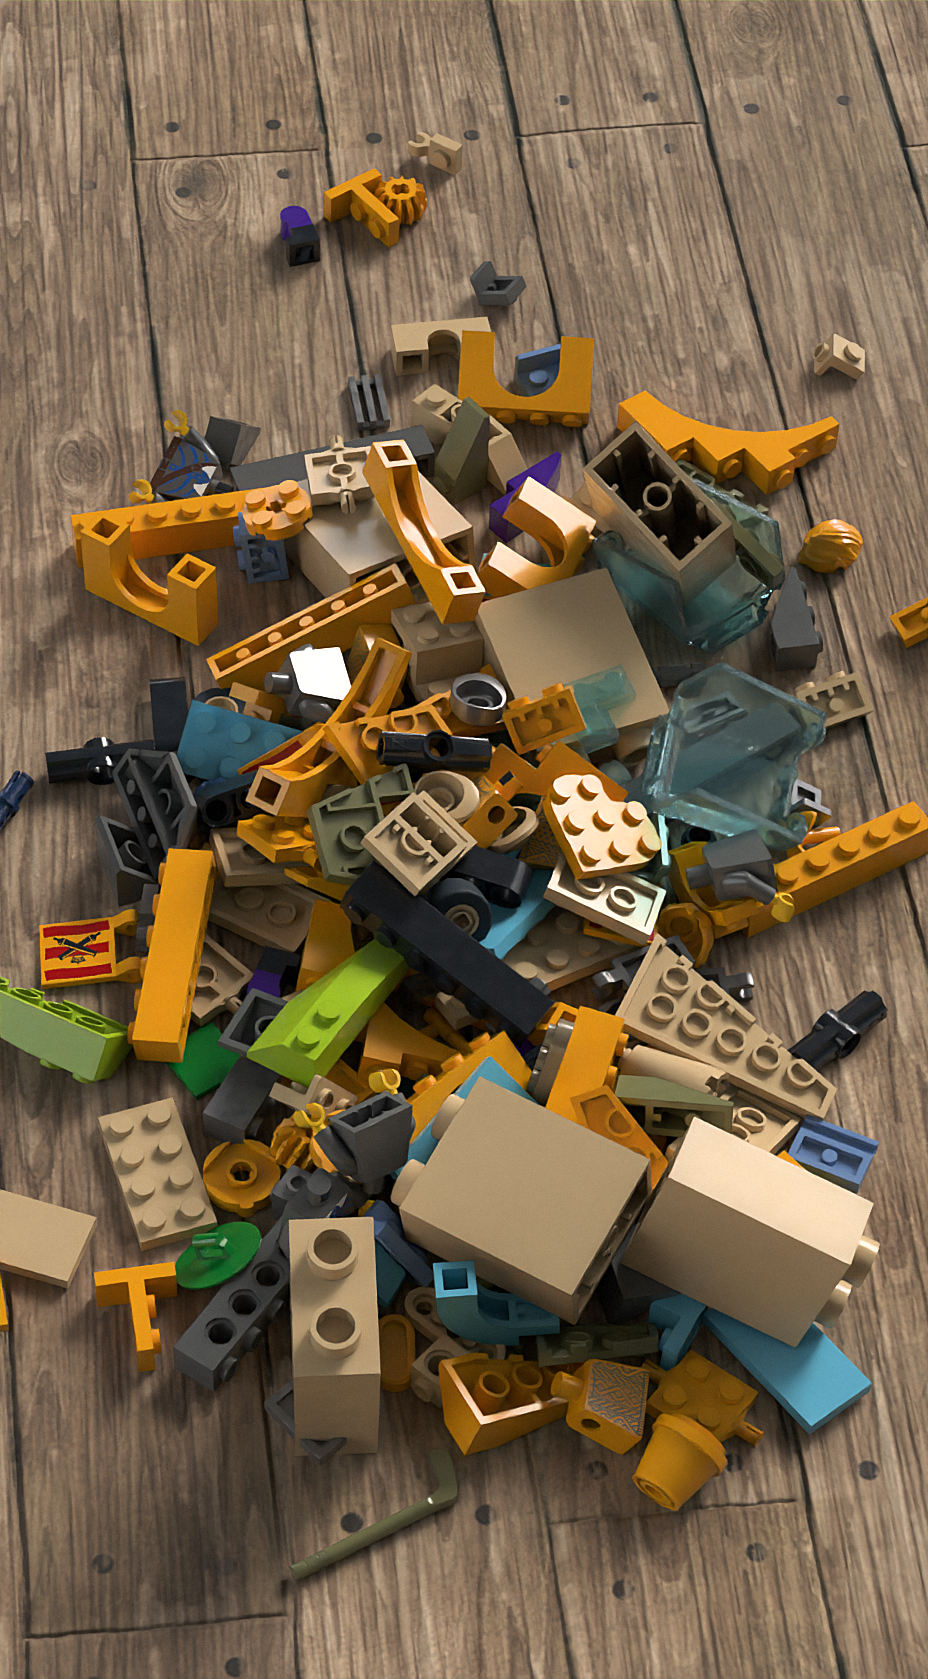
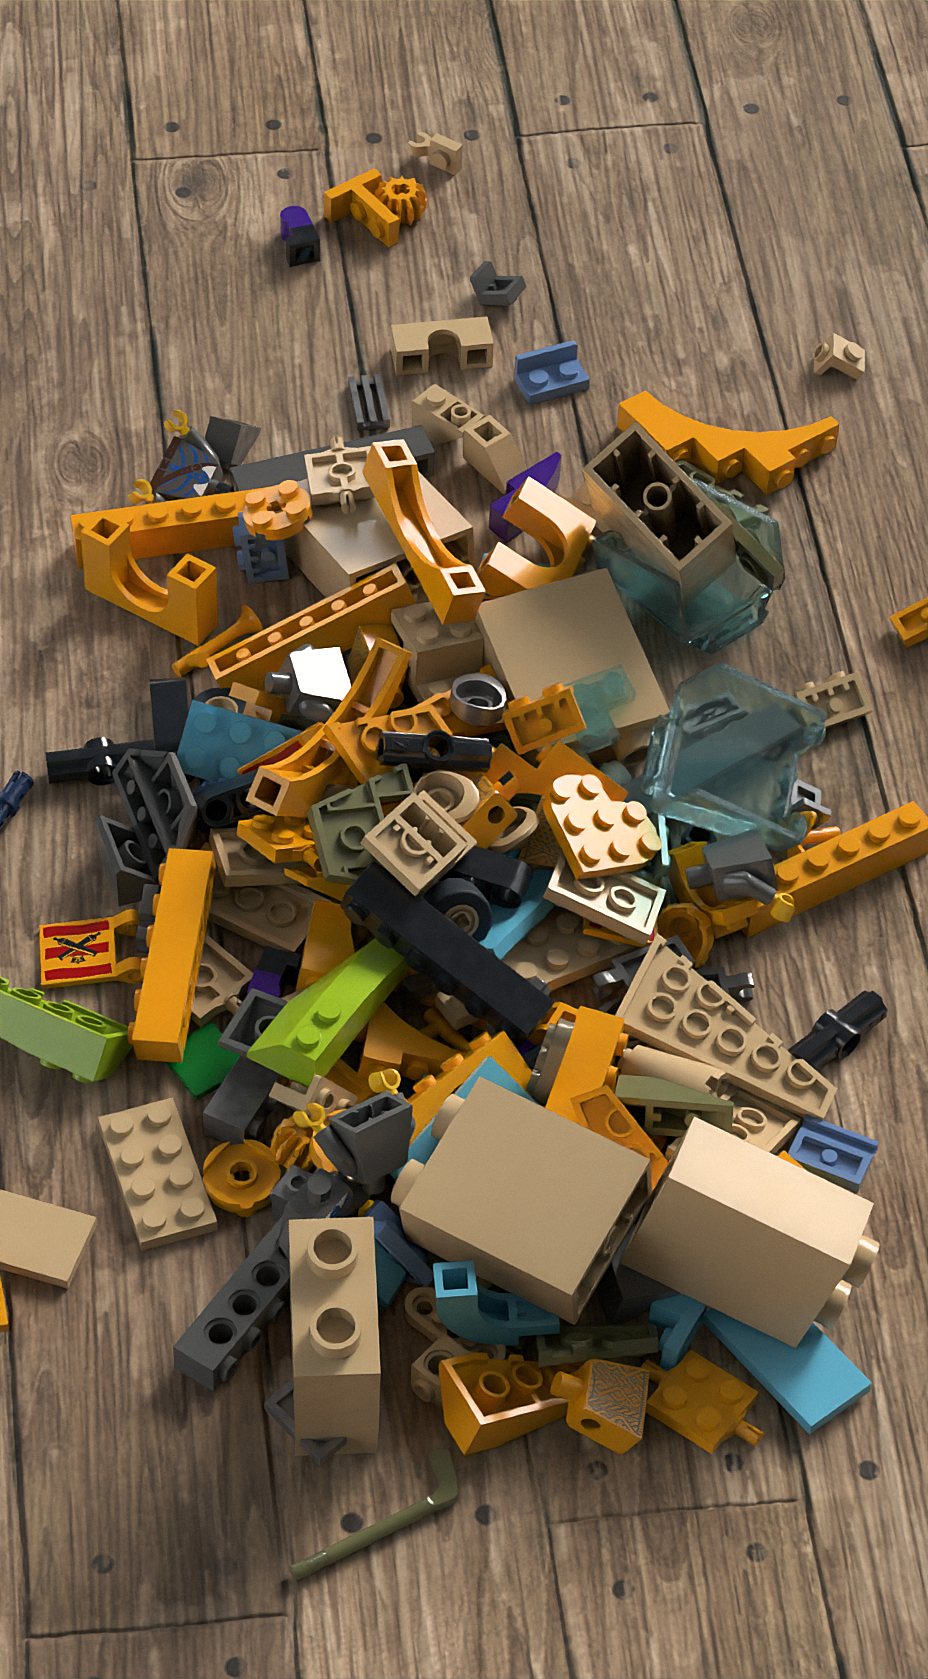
light orange bracket [94,1262,178,1372] -> none
green shield [175,1222,261,1290] -> none
light orange tile [378,1314,415,1392] -> none
olive slope [433,397,490,505] -> none
light orange arch [458,330,594,428] -> none
light orange piece [632,1413,728,1511] -> none
dark grey axle [651,662,708,688] -> none
dark grey slope [768,568,823,672] -> none
light orange hair [797,520,863,573] -> none
none -> light orange piece [172,604,264,677]

